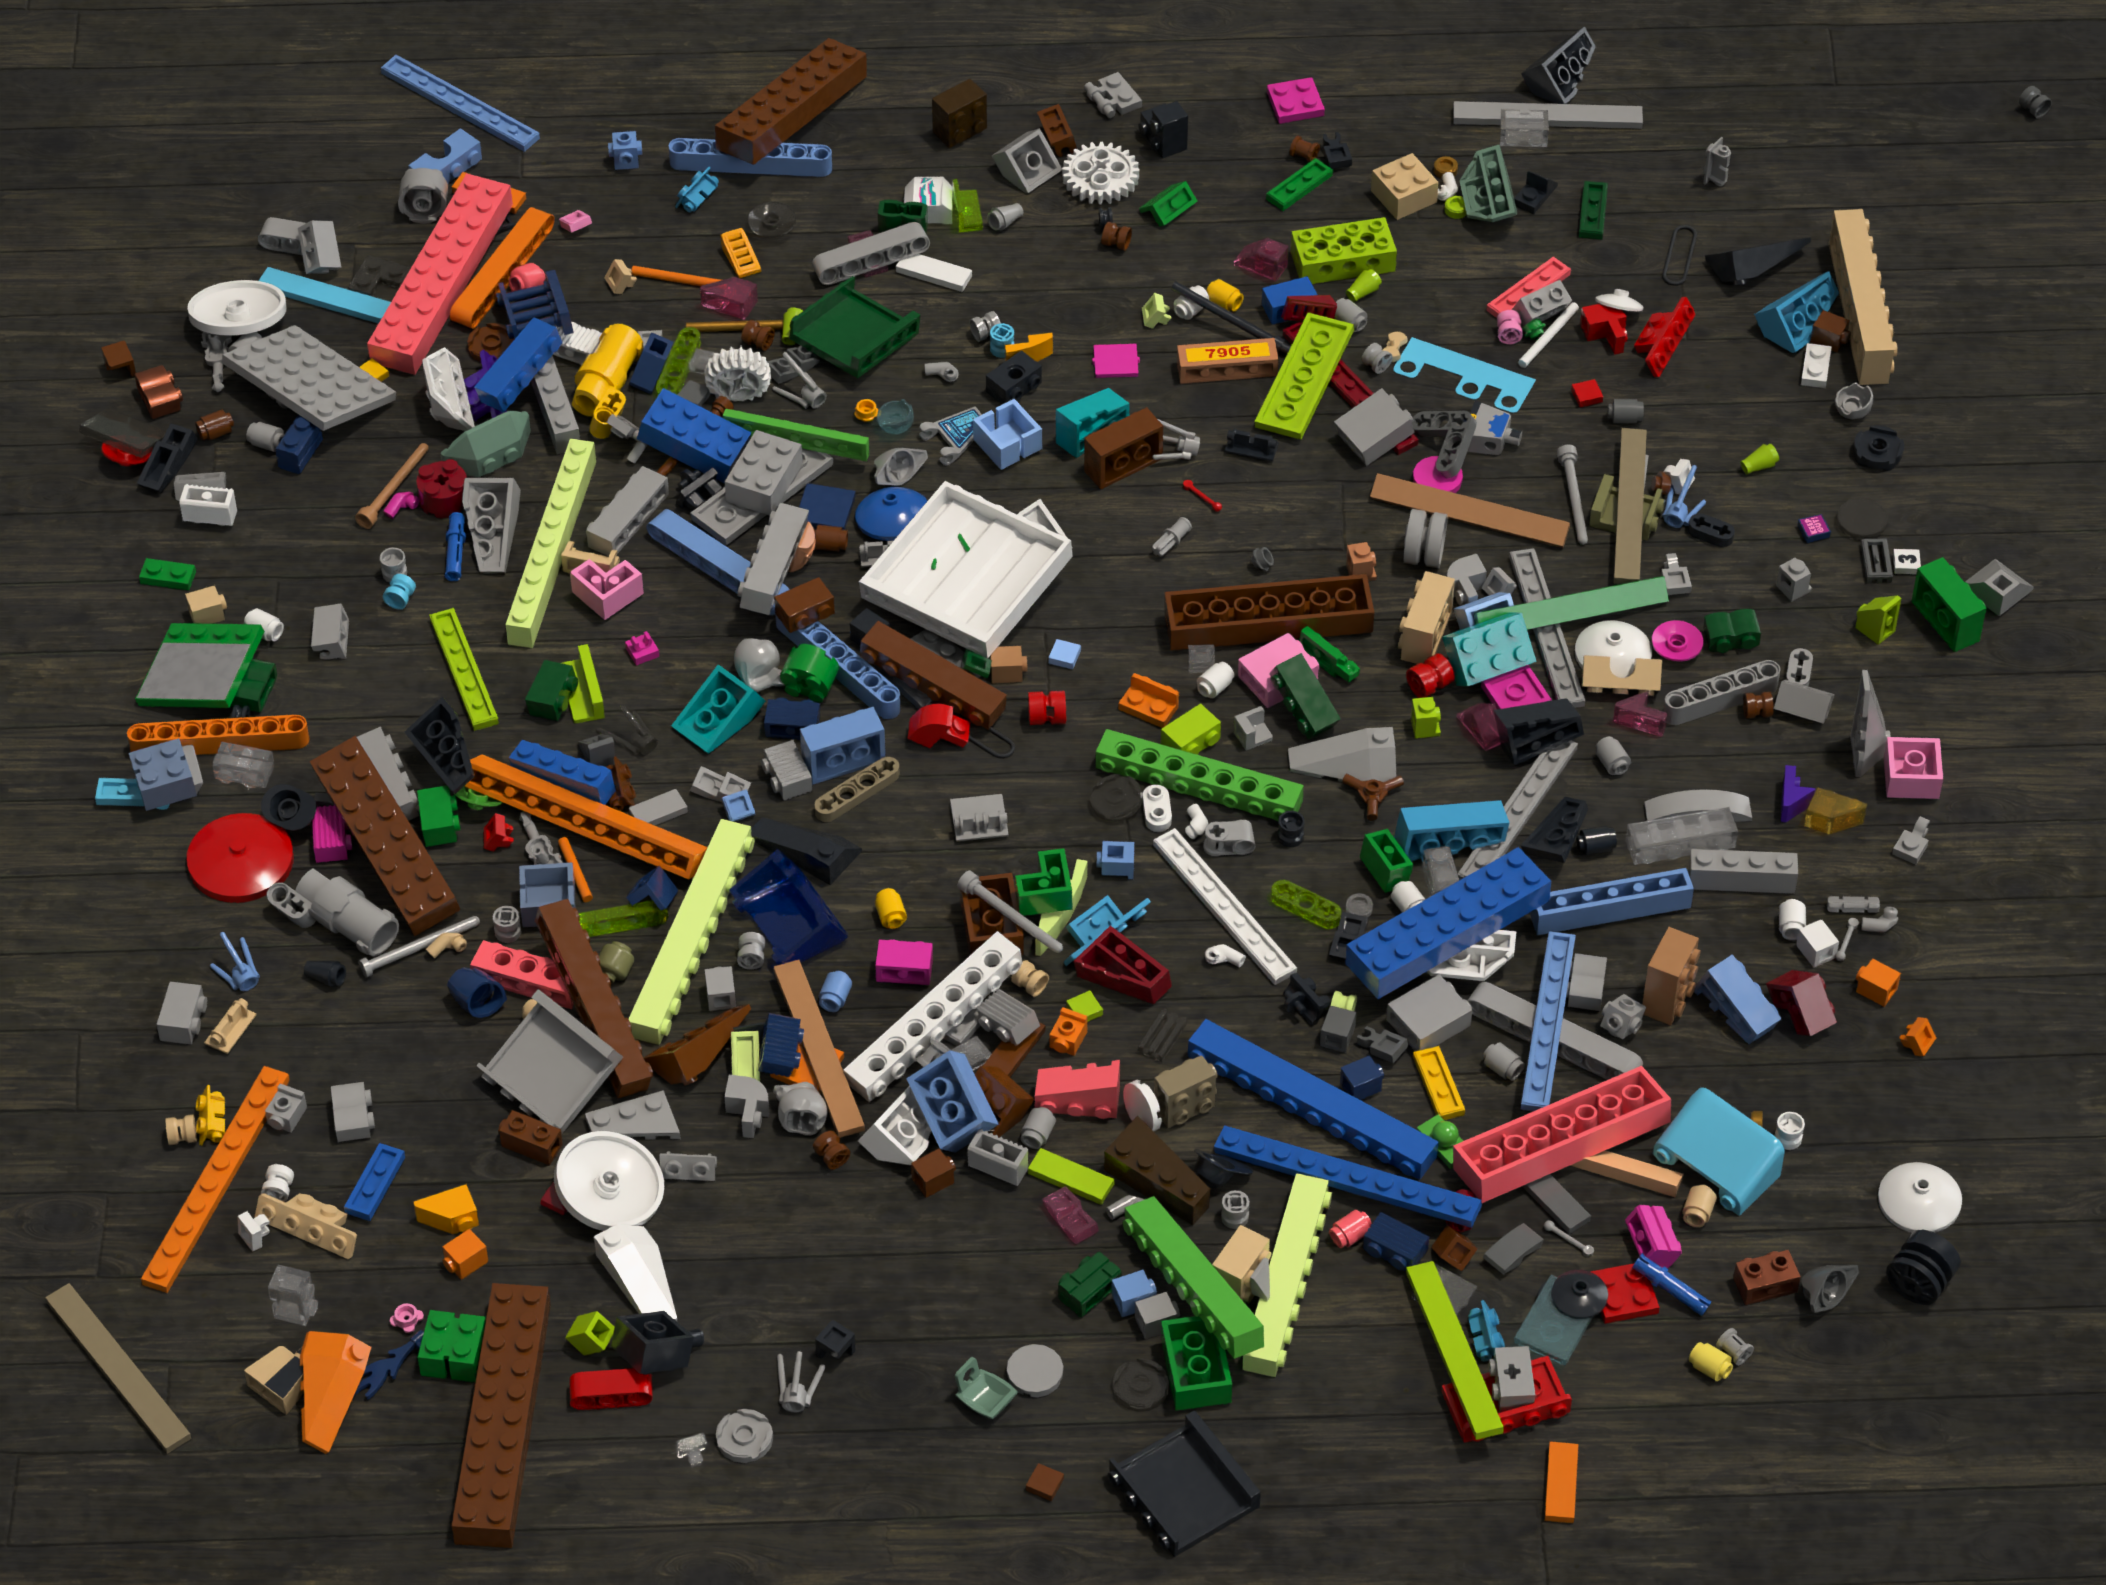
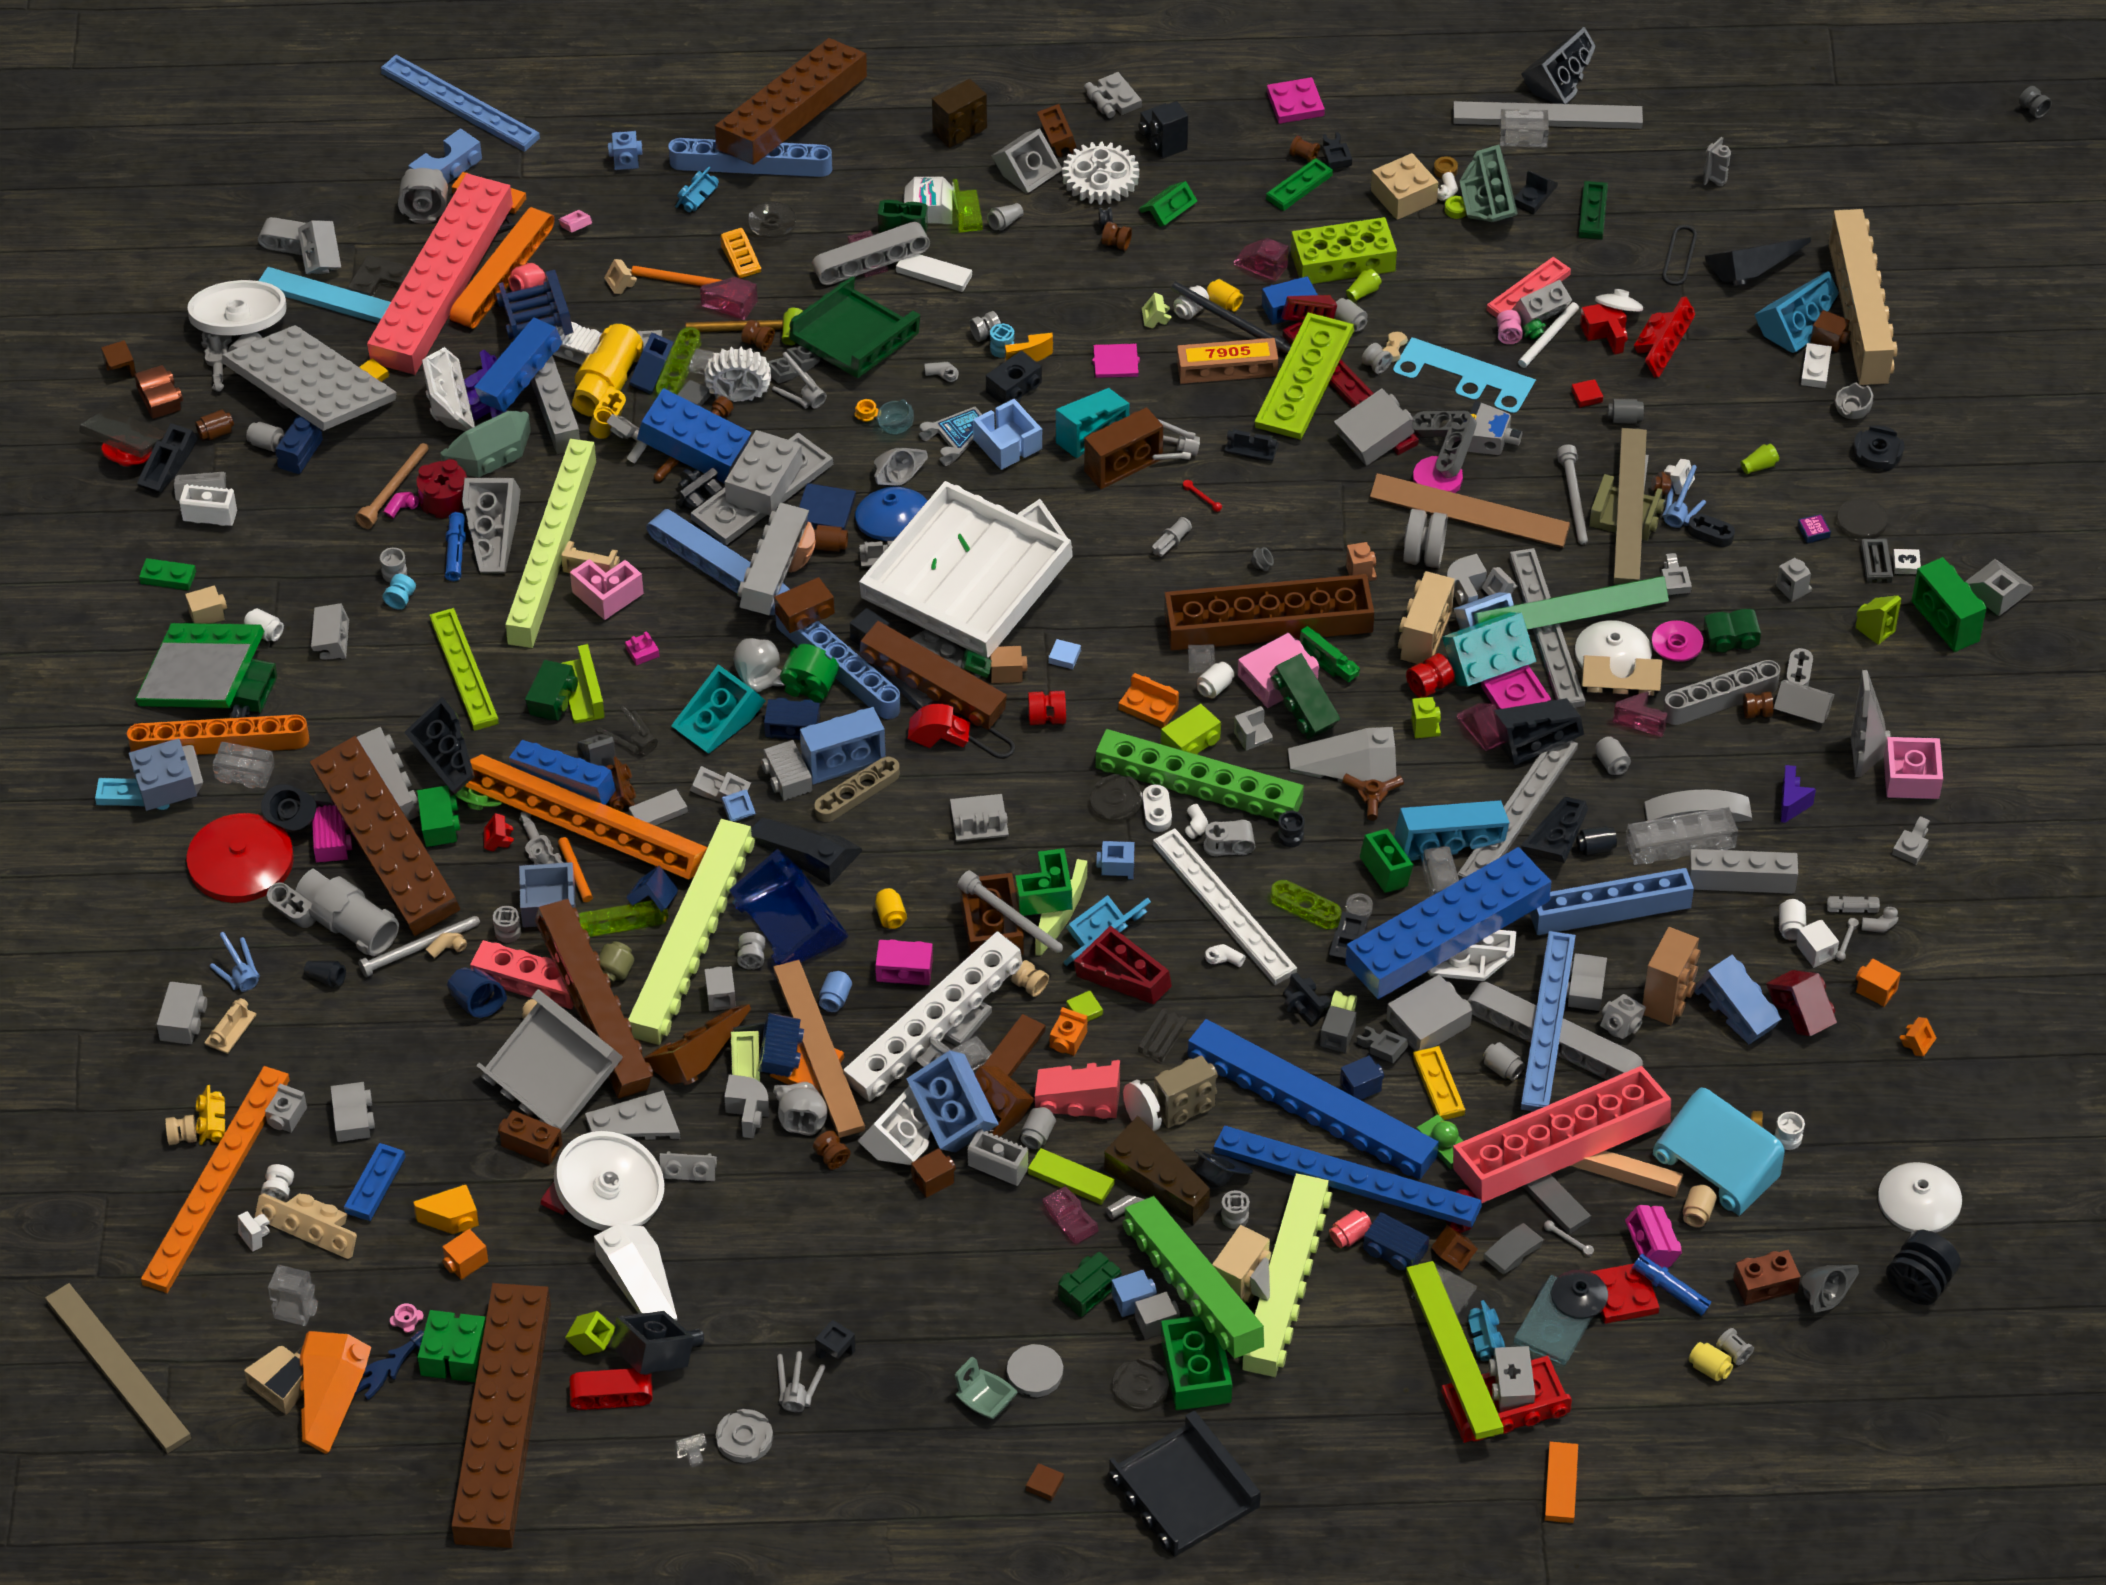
reddish brown tile [467,323,514,362] -> none
light grey brick [586,466,669,556] -> none
bright green plate [723,409,869,462] -> none
light grey brick [977,989,1040,1046] -> none
white brick [1391,881,1426,913] -> none
clear yellow slope [1804,787,1867,834] -> none

